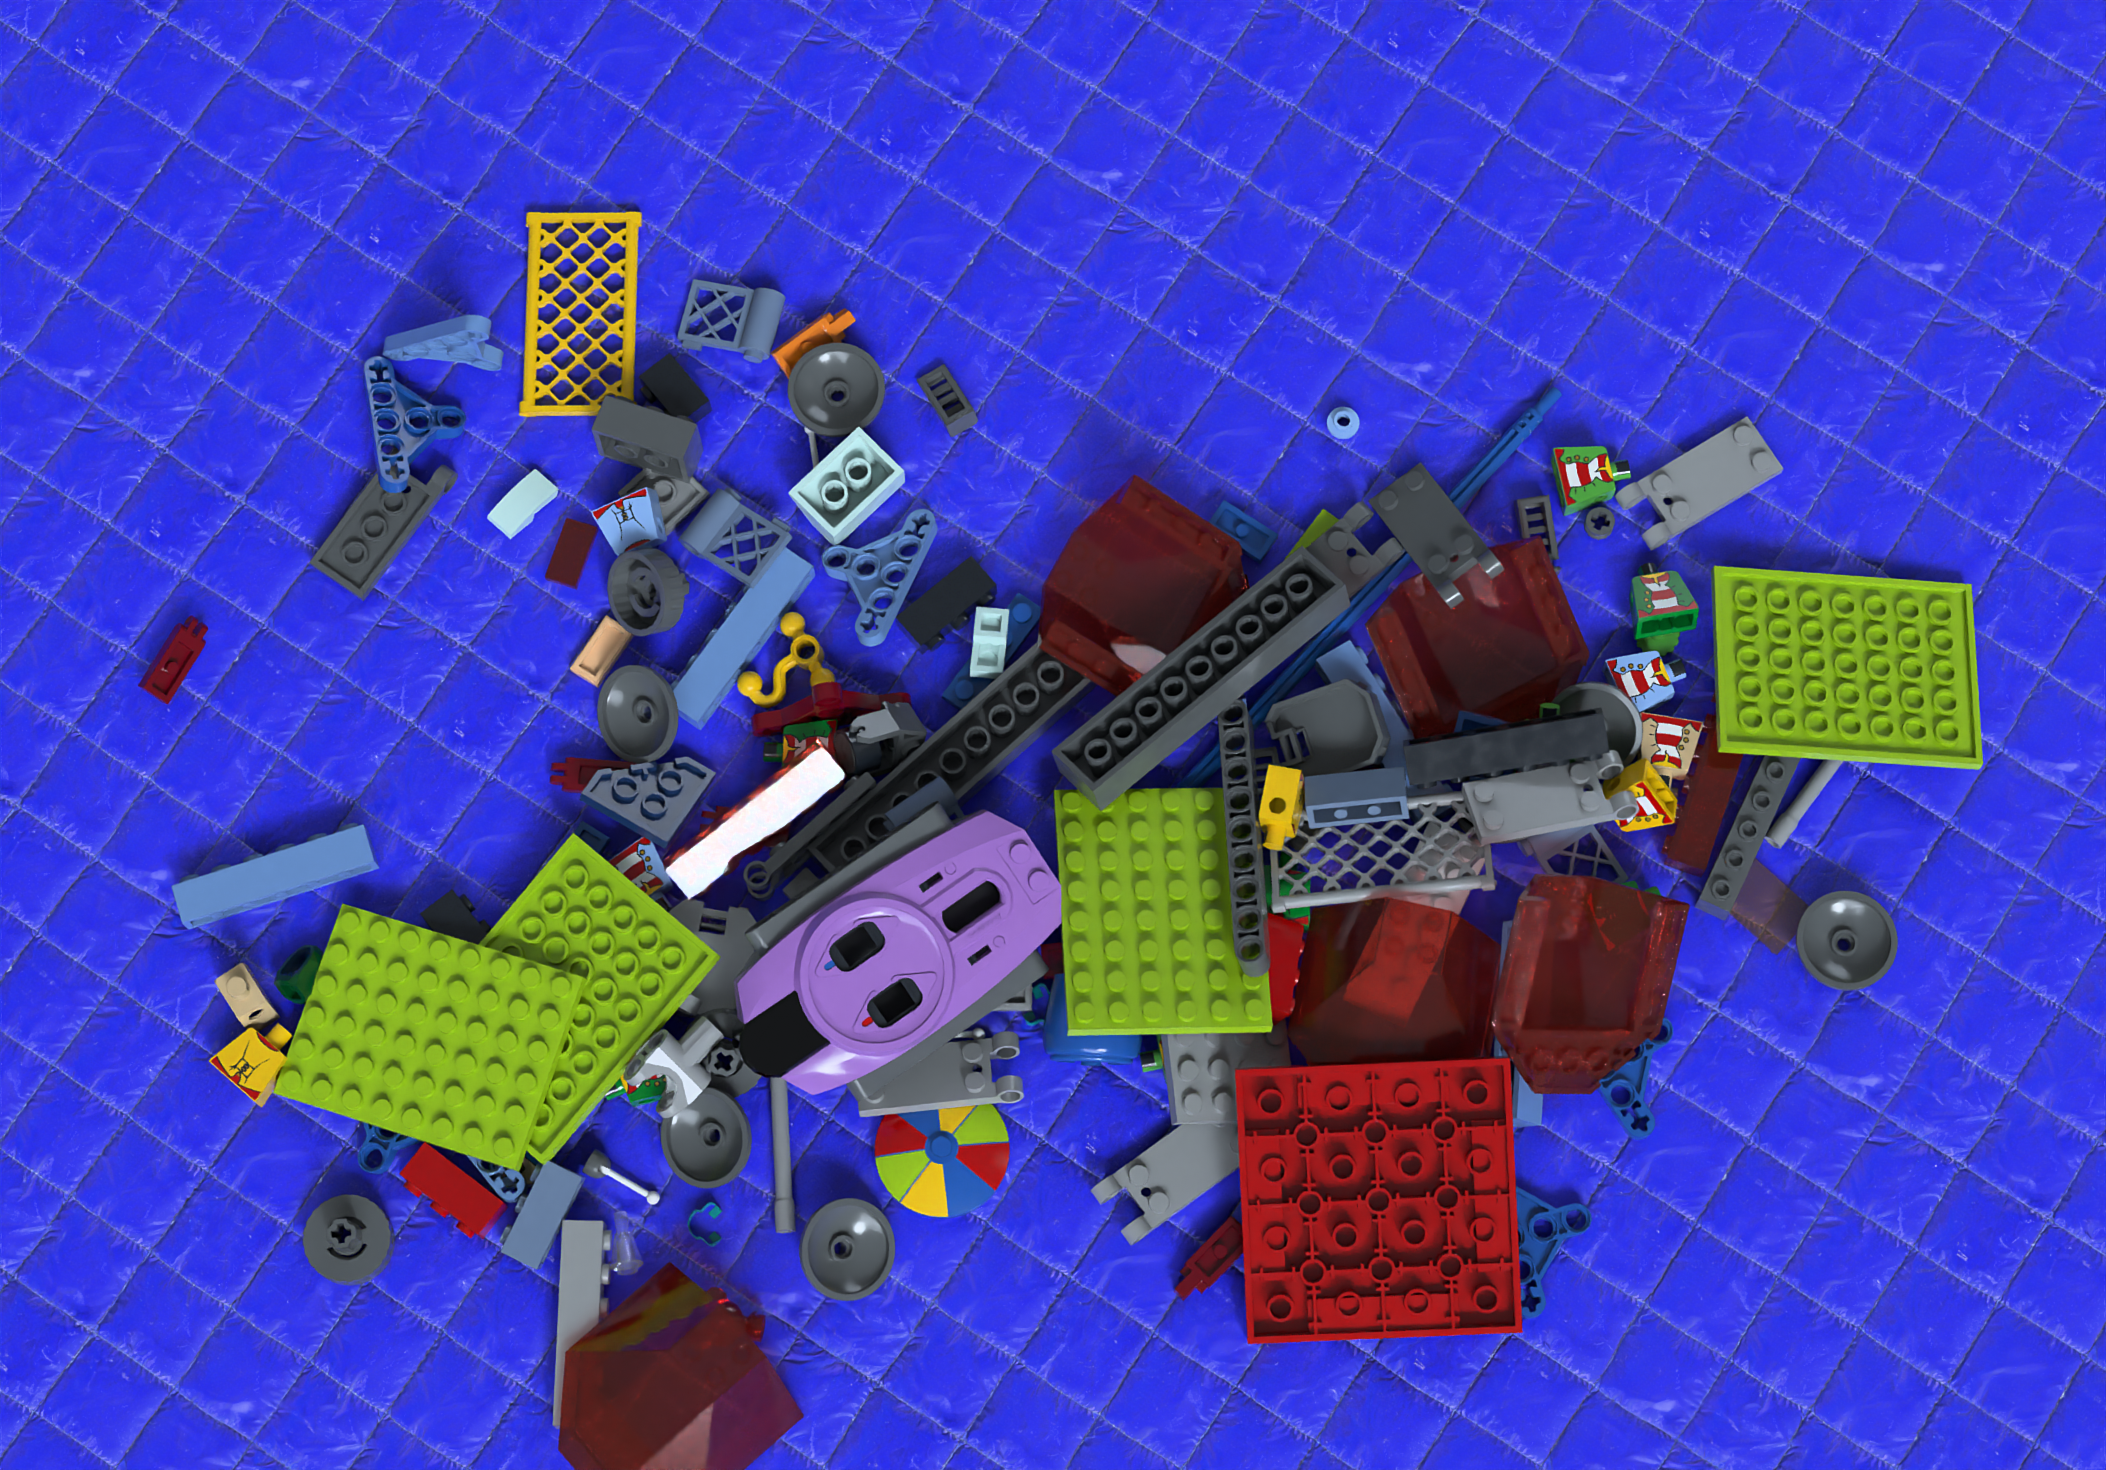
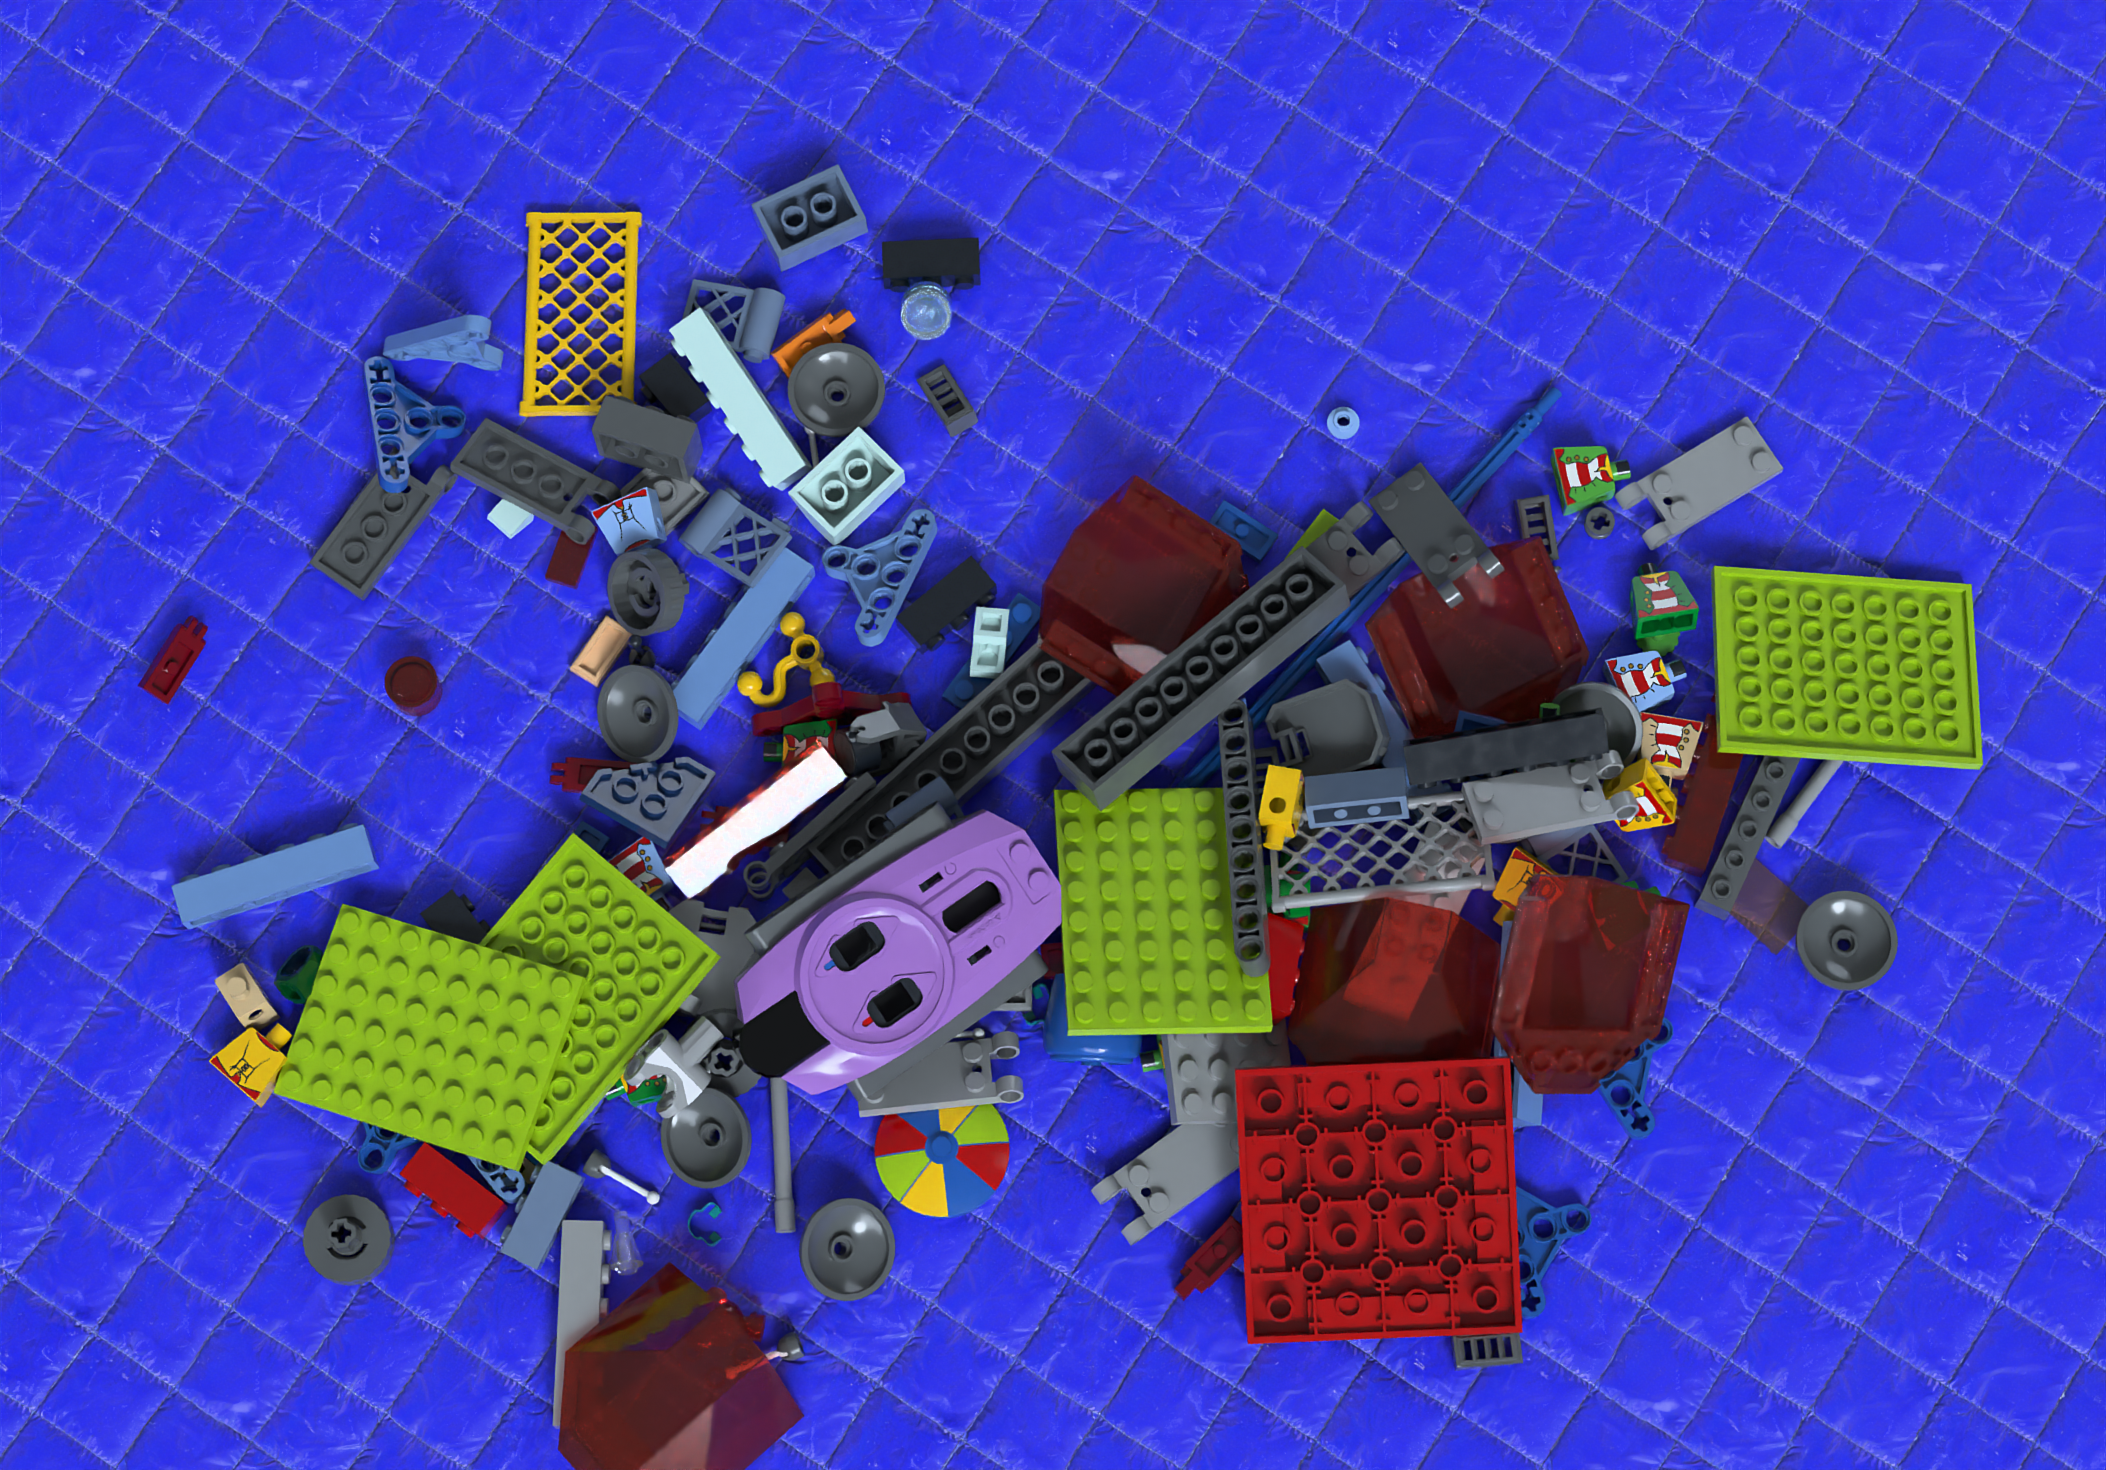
none -> clear red piece [385,656,443,716]
none -> dark grey hinge [450,418,621,544]
none -> hinge [629,635,656,669]
none -> light aqua brick [669,307,813,491]
none -> dark grey hinge [724,1331,805,1380]
none -> sand blue brick [751,164,868,272]
none -> black brick [882,238,981,292]
none -> clear light blue piece [900,281,952,340]
none -> dark grey slope [1450,1333,1523,1371]
none -> yellow torso [1492,845,1571,927]

